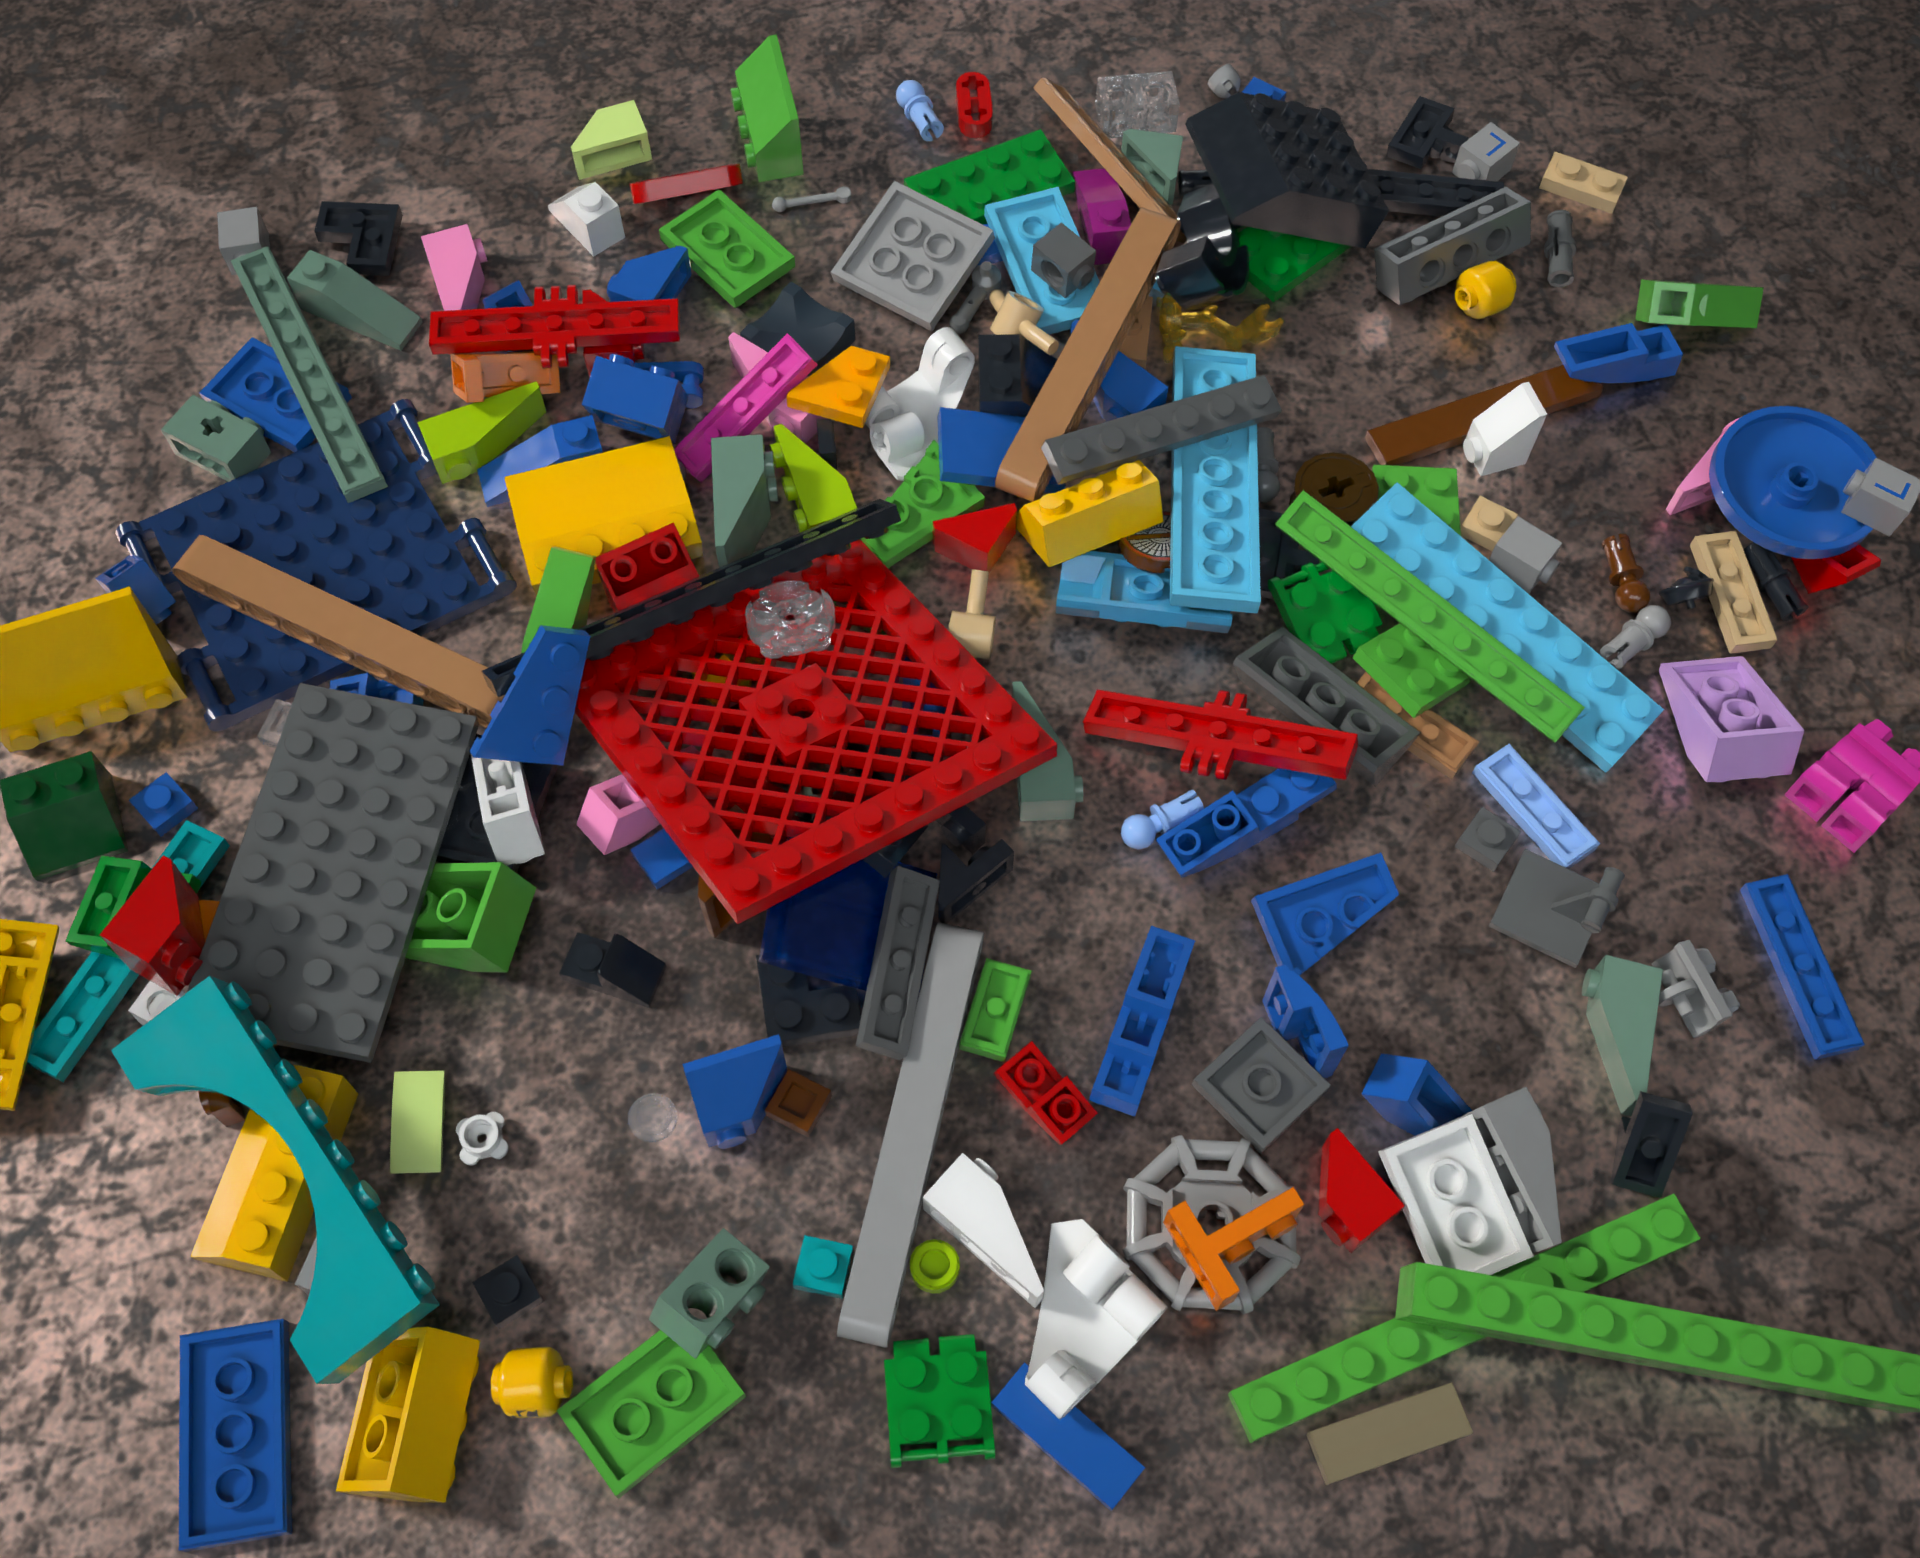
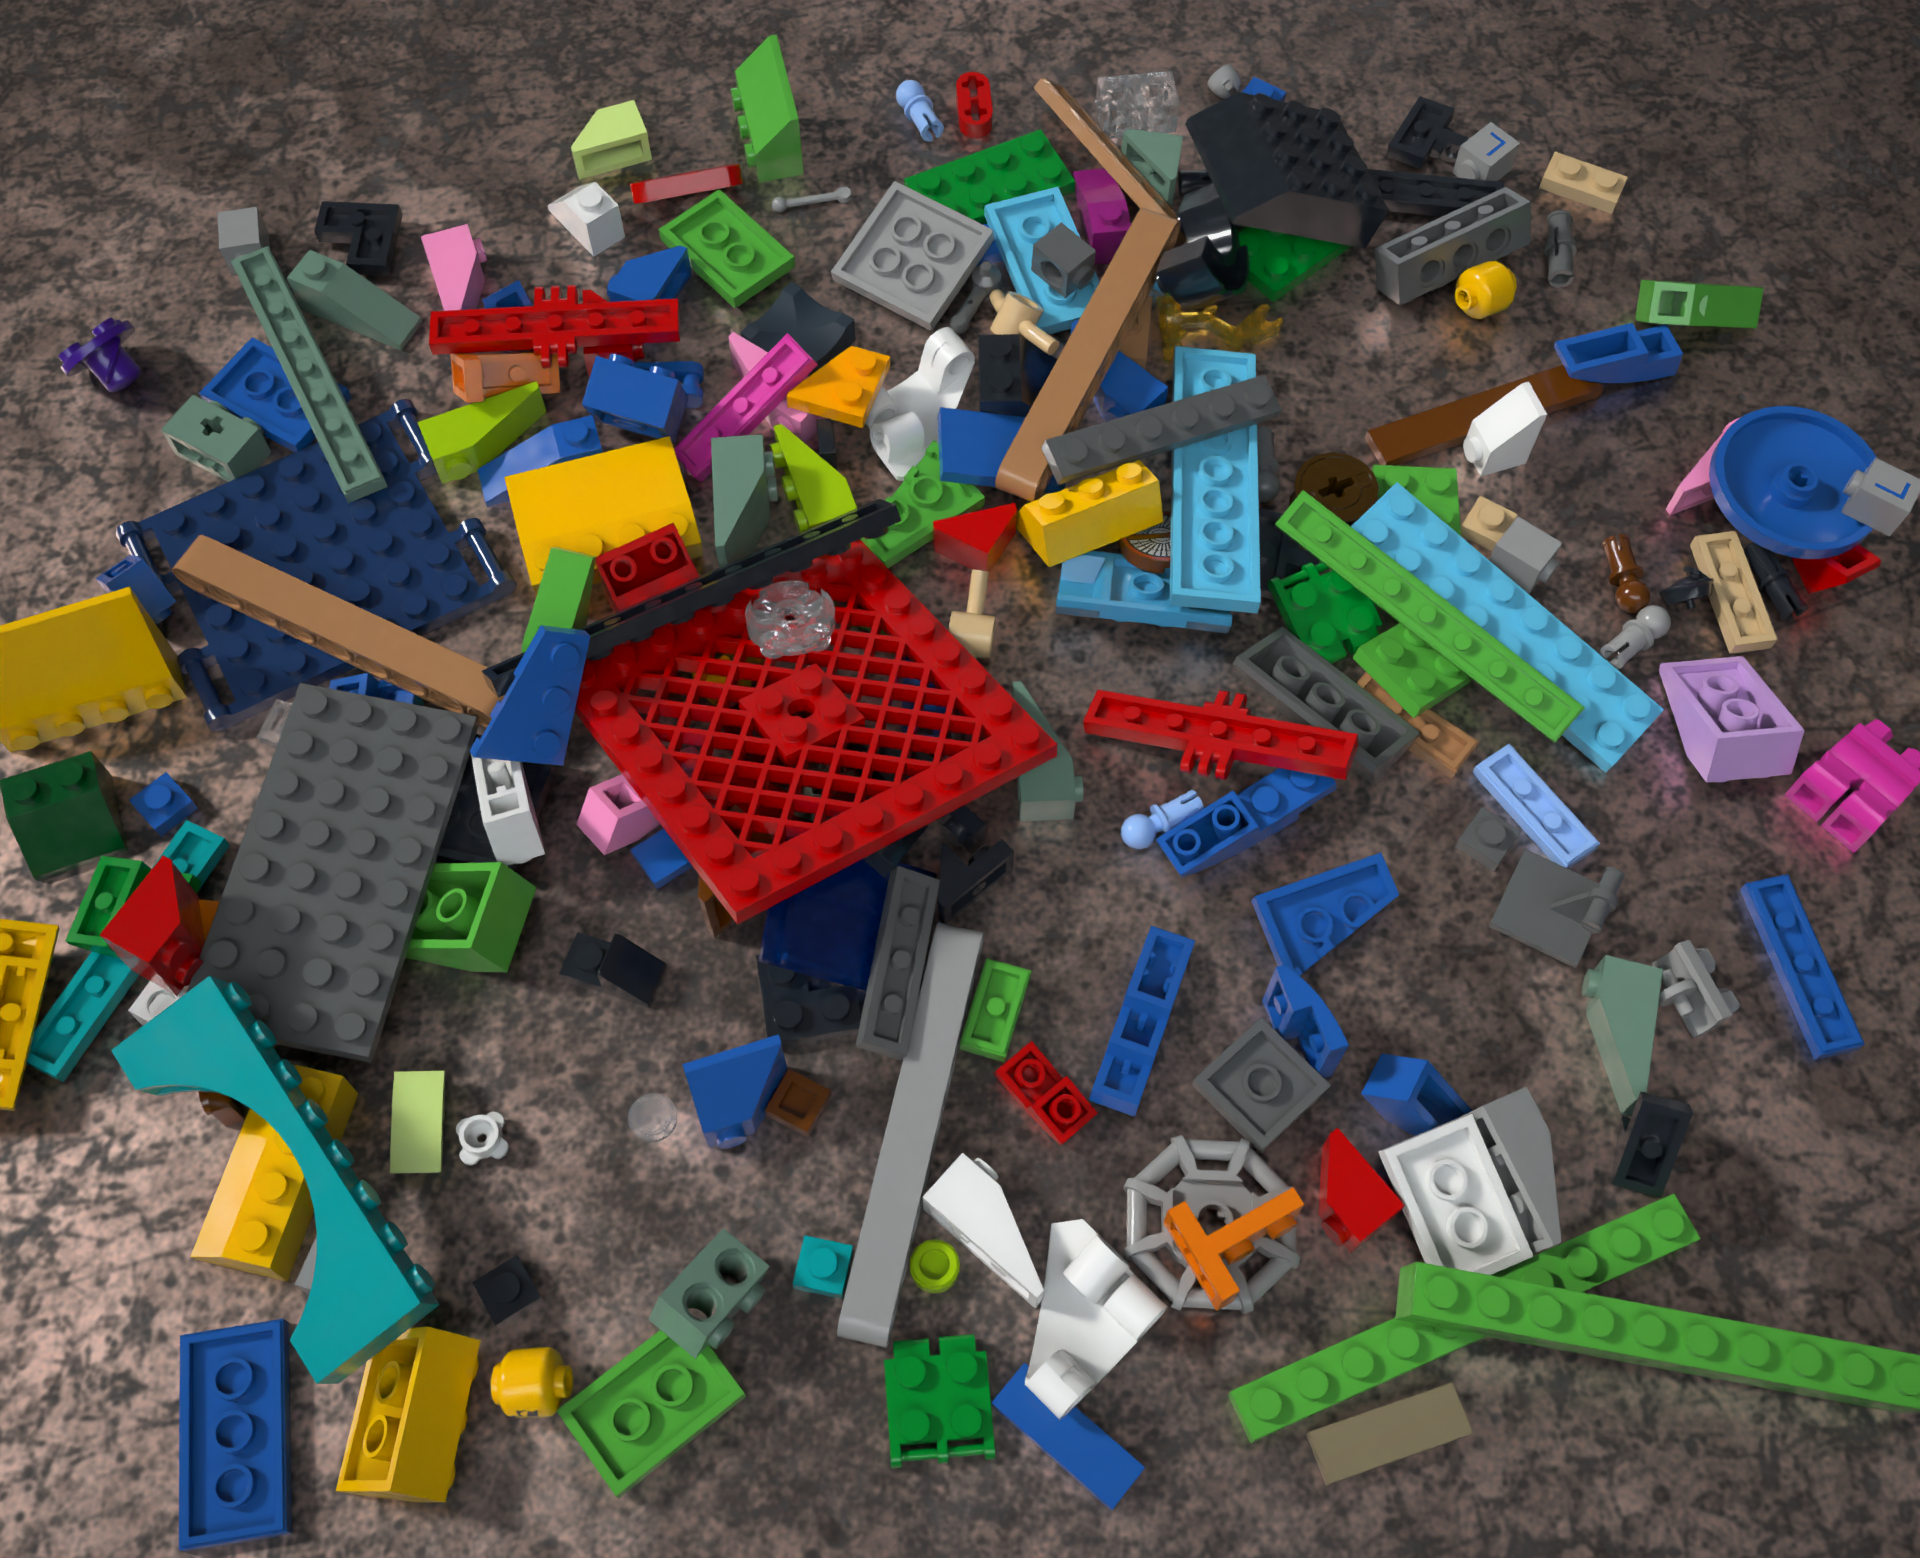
none -> dark purple plate [58,317,141,392]

